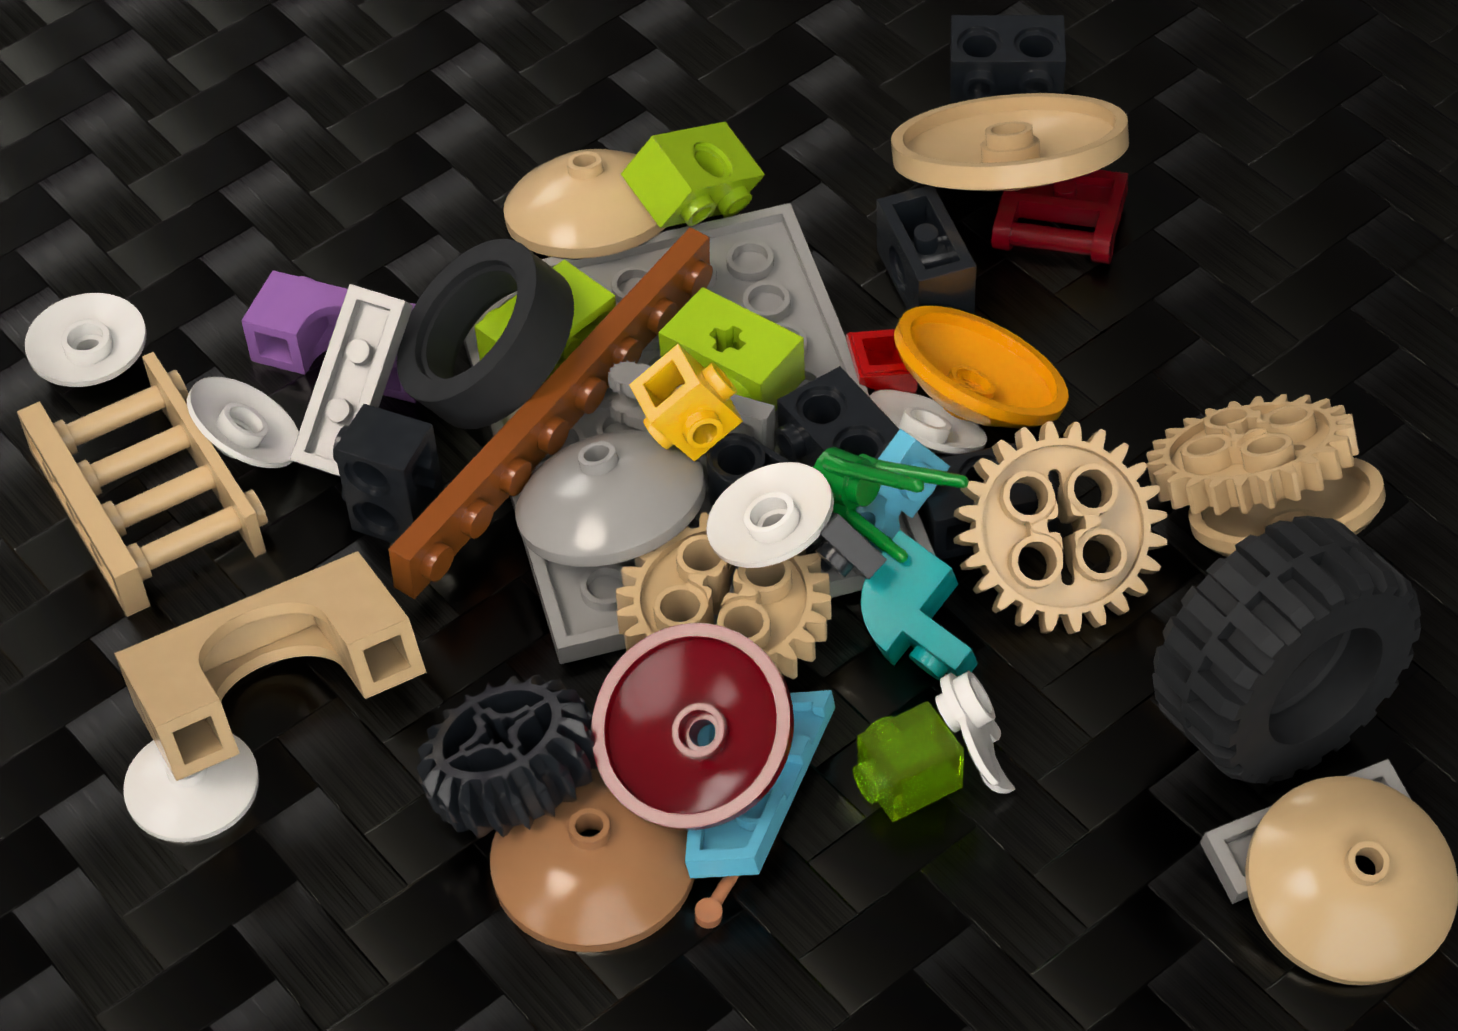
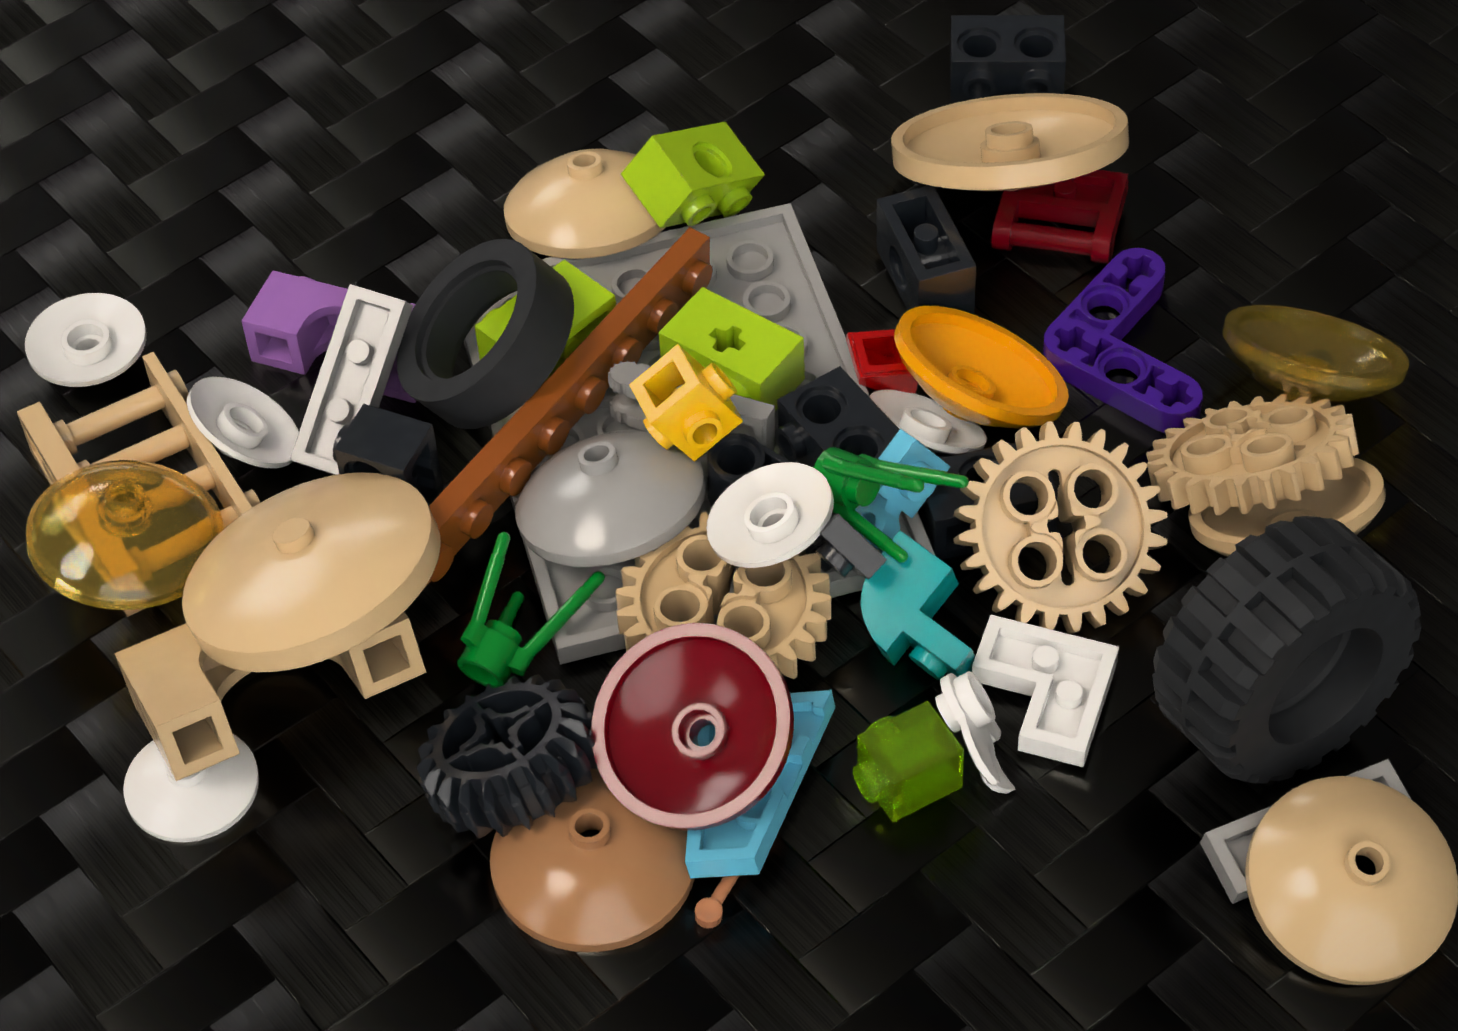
none -> clear yellow dish [26,460,224,610]
none -> tan dish [182,472,441,672]
none -> green plant [457,532,605,688]
none -> white plate [972,615,1119,767]
none -> dark purple beam [1043,248,1203,434]
none -> clear yellow dish [1222,305,1409,403]

